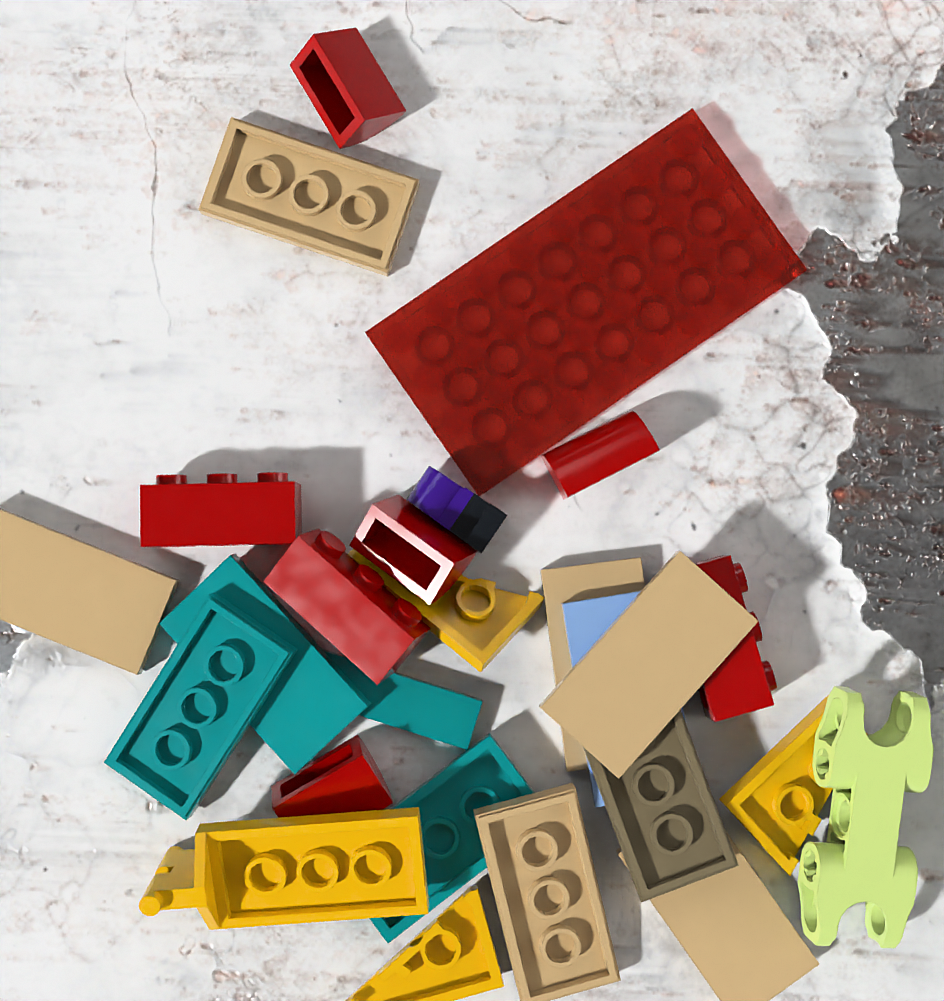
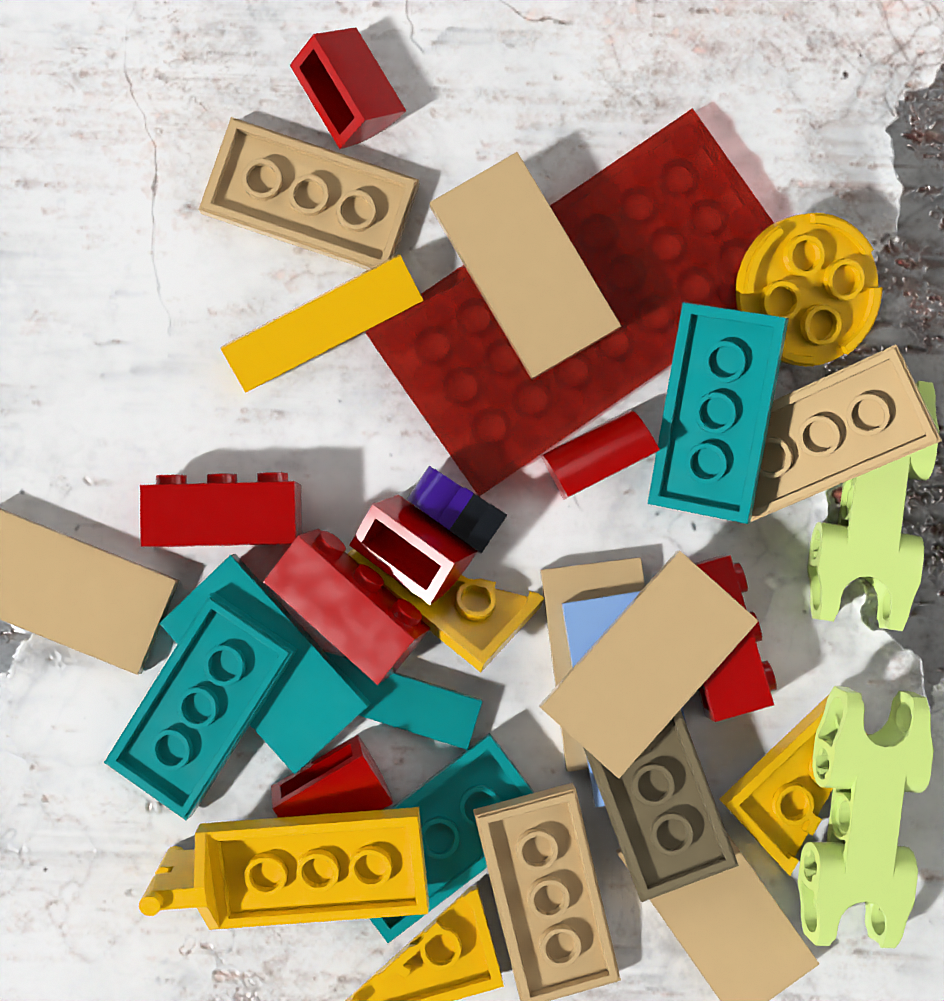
none -> yellow tile [220,254,424,393]
none -> tan tile [429,152,621,380]
none -> teal plate [647,302,789,524]
none -> yellow tile [736,213,882,367]
none -> tan tile [751,344,942,522]
none -> yellowish green piece [807,381,939,631]

